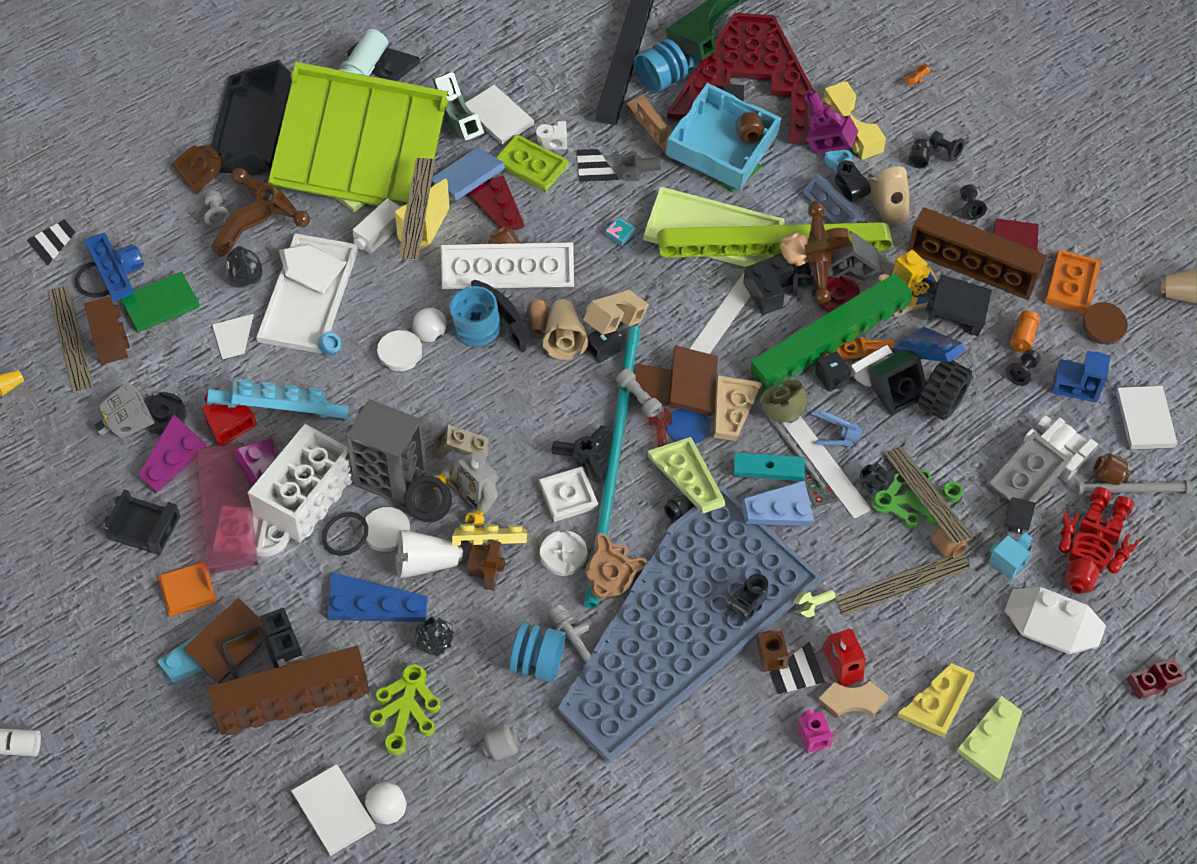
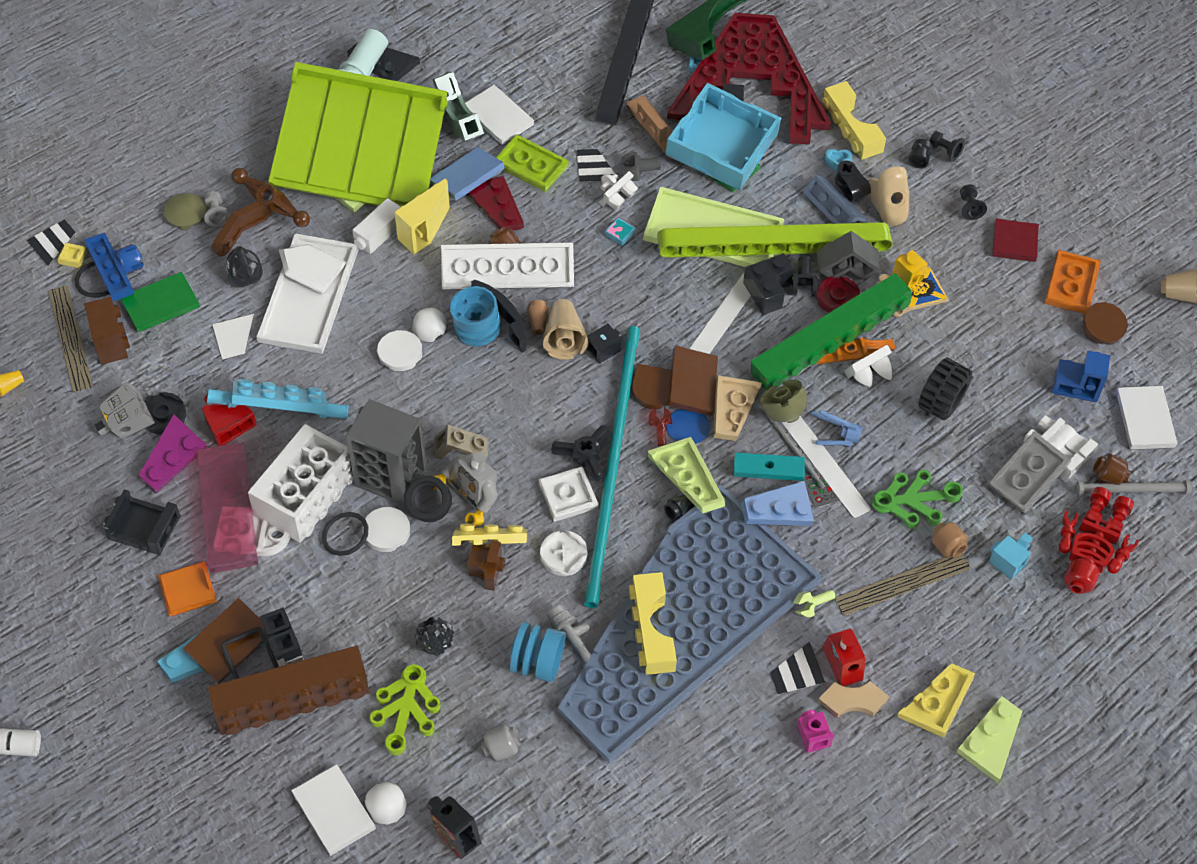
reddish brown tile [171,145,221,194] -> none
black slope [211,60,292,175] -> none
magenta wing [234,438,276,485] -> none
dark azure tile [318,332,342,356] -> none
blue wing [327,572,428,622] -> none
white cone [395,530,463,578] -> none
dark tan sticker [399,158,435,260] -> none
white leg [536,121,567,149] -> none
tan arch [583,290,649,335] -> none
medium nougat tile [586,533,647,600] -> none
light grey piece [616,369,662,417] -> none
dark azure wheel [634,39,688,93] -> none
black piece [726,573,769,622] -> none
reddish brown head [735,112,764,144] -> none
reddish brown brick [757,630,789,672] -> none
light nougat head [780,232,808,266] -> none
magenta brick [804,90,858,154] -> none
reddish brown piece [805,201,853,305] -> none
black brick [815,351,851,392] -> none
black gear [859,463,889,493] -> none
black slope [867,350,926,416] -> none
dark tan sticker [885,447,973,544] -> none
blue wing [891,327,965,362] -> none
orange piece [903,64,930,85] -> none
reddish brown brick [907,207,1047,301] -> none
black panel [926,274,992,336] -> none
black brick [1003,497,1036,535] -> none
white wedge [1004,587,1106,654] -> none
black piece [1005,349,1040,386] -> none
orange piece [1009,310,1040,353] -> none
dark red slope [1127,658,1187,700] -> none
none -> light yellow tile [57,243,88,268]
none -> olive dish [163,193,207,231]
none -> black torso [427,796,482,860]
none -> white hips [599,171,638,211]
none -> light yellow arch [629,572,677,675]

